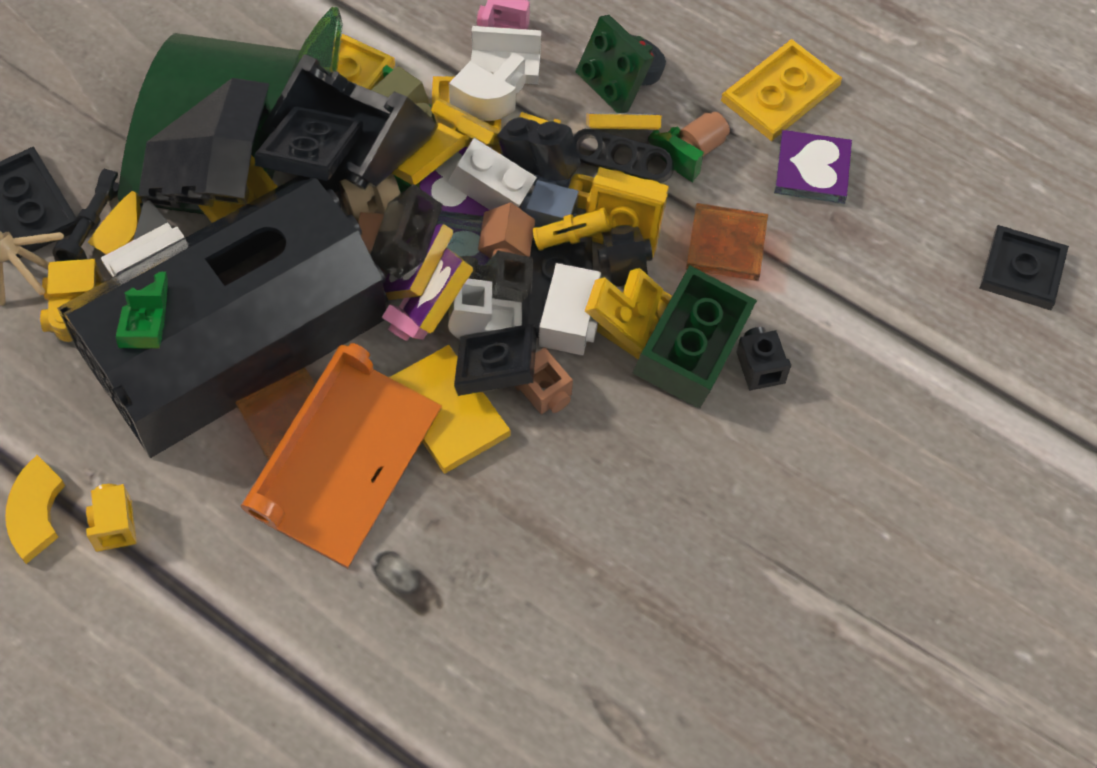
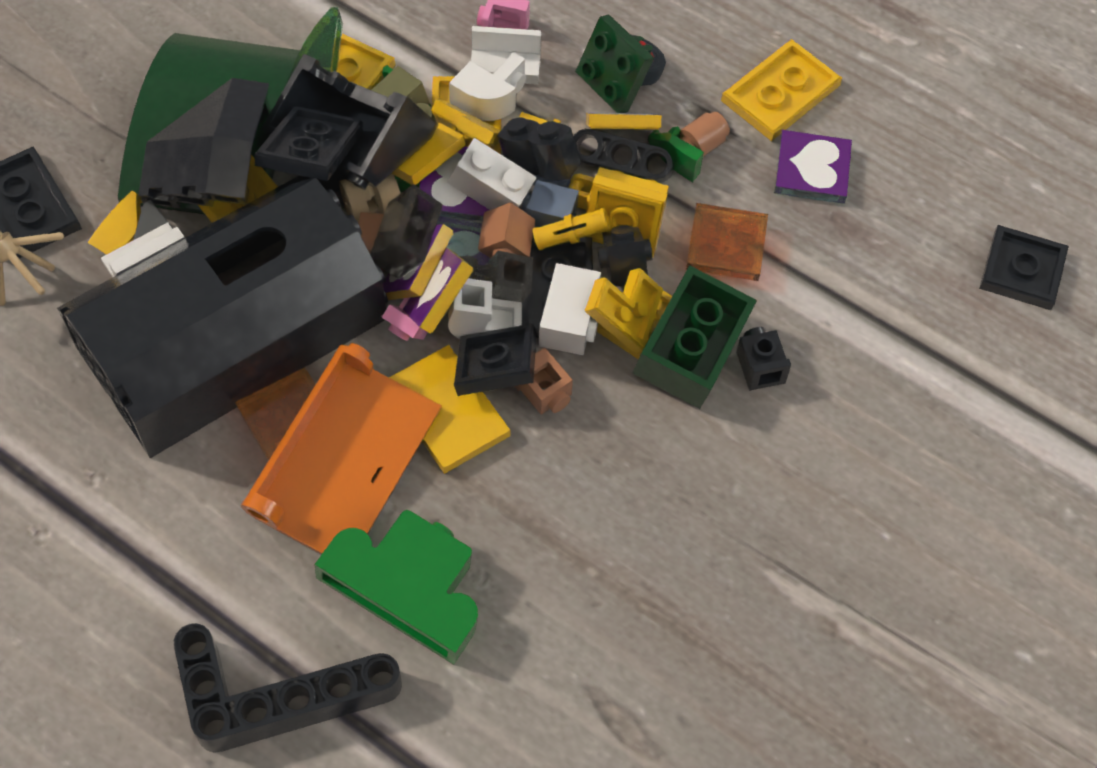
yellow tile [5,455,66,564] -> none
yellow brick [40,259,103,342] -> none
black piece [52,168,119,262] -> none
yellow brick [86,484,137,552] -> none
green slope [116,272,168,348] -> none
none -> black beam [174,623,402,753]
none -> green brick [314,510,478,665]

